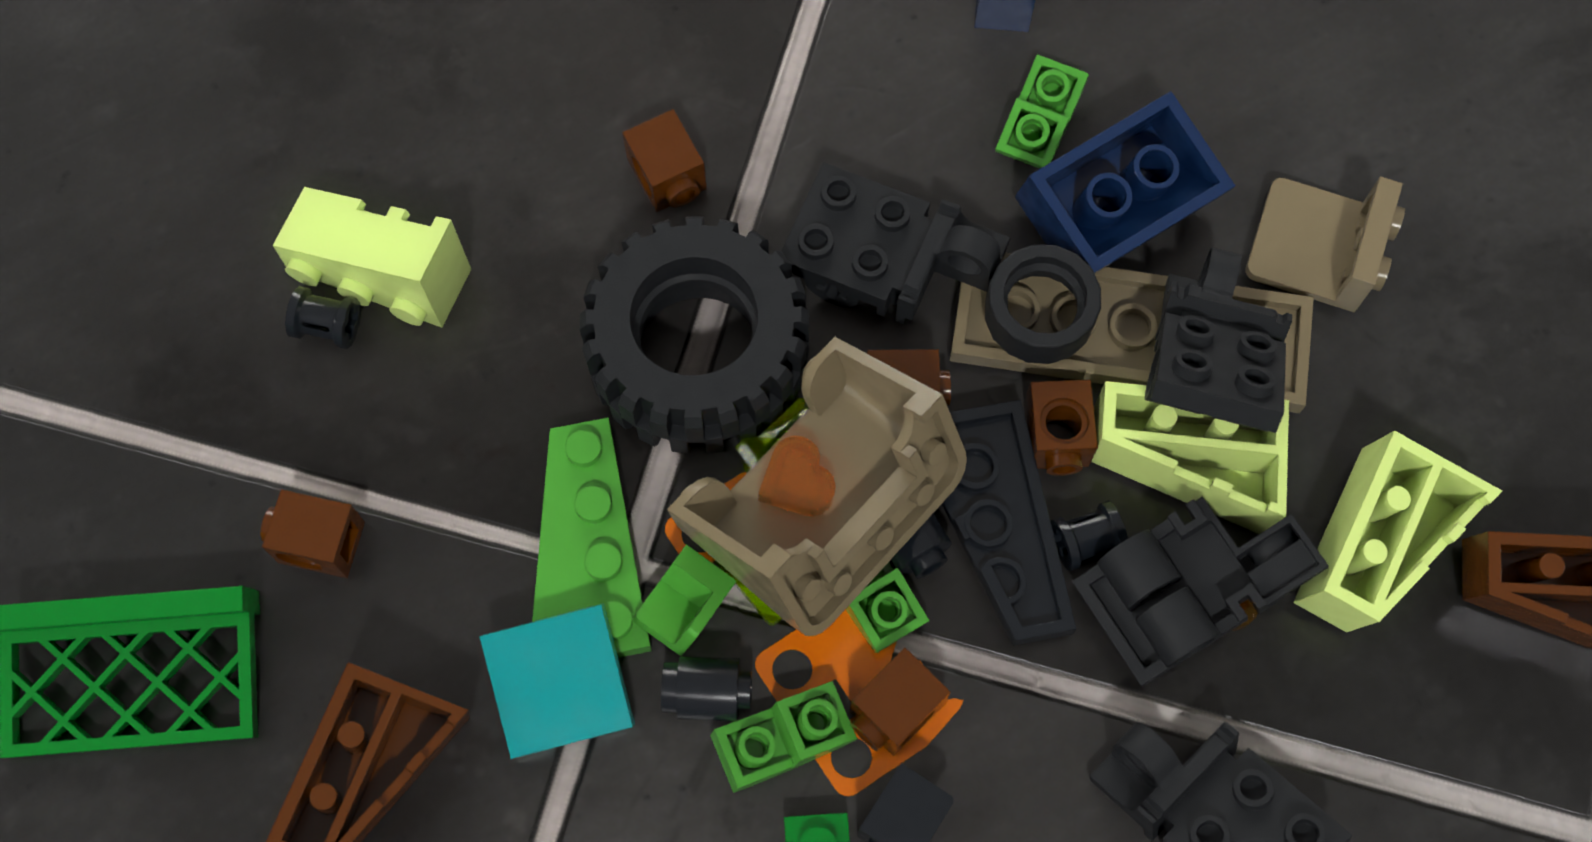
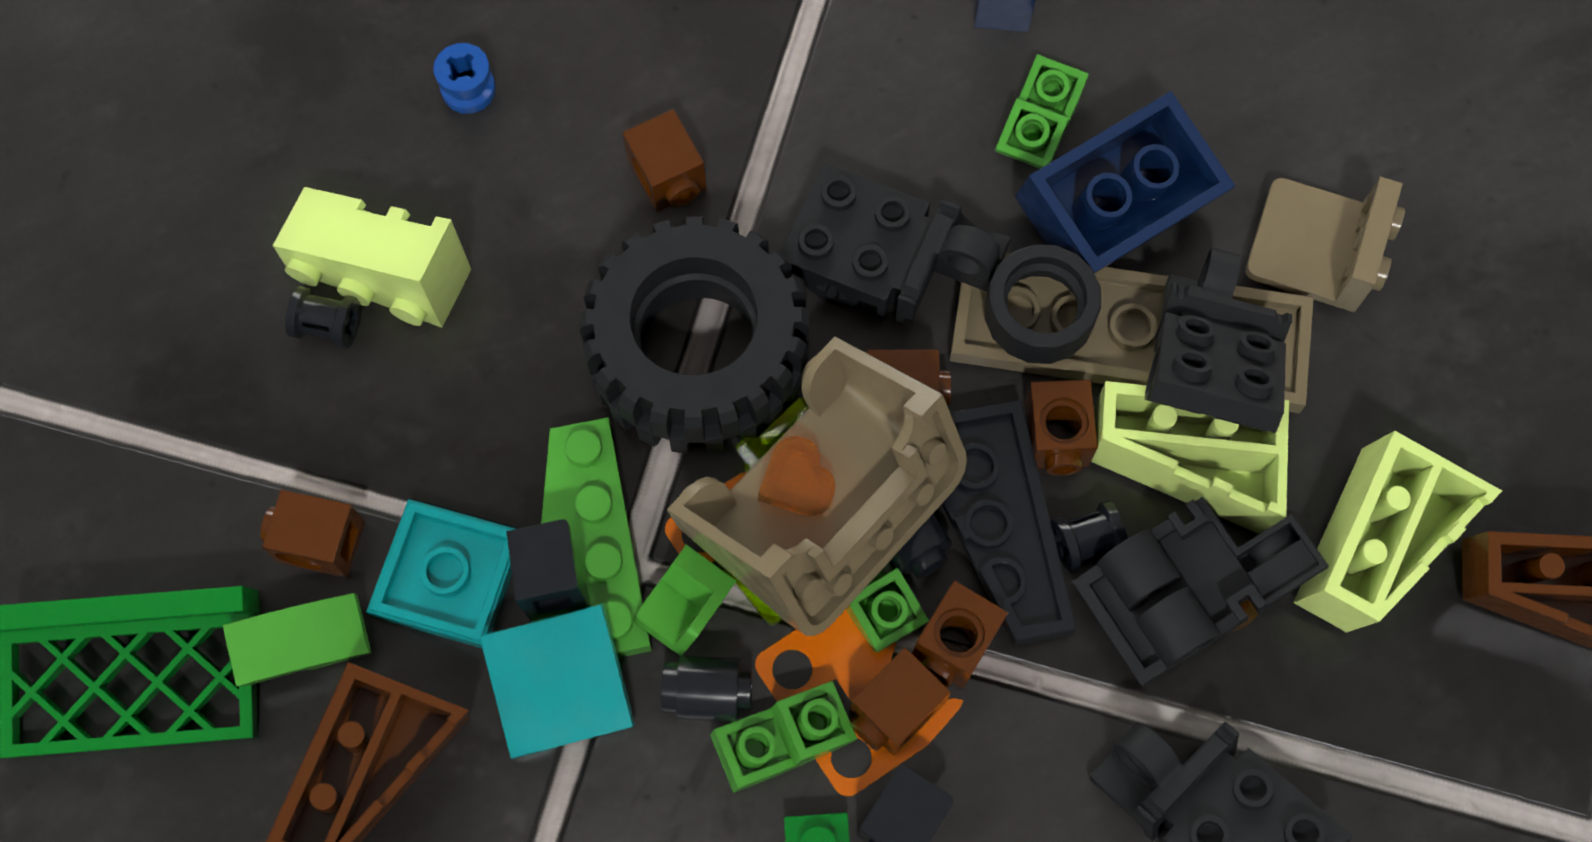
none -> bright green slope [222,593,372,687]
none -> teal tile [366,499,515,648]
none -> blue wheel [433,43,496,114]
none -> black panel [506,519,590,621]
none -> reddish brown brick [912,580,1008,689]

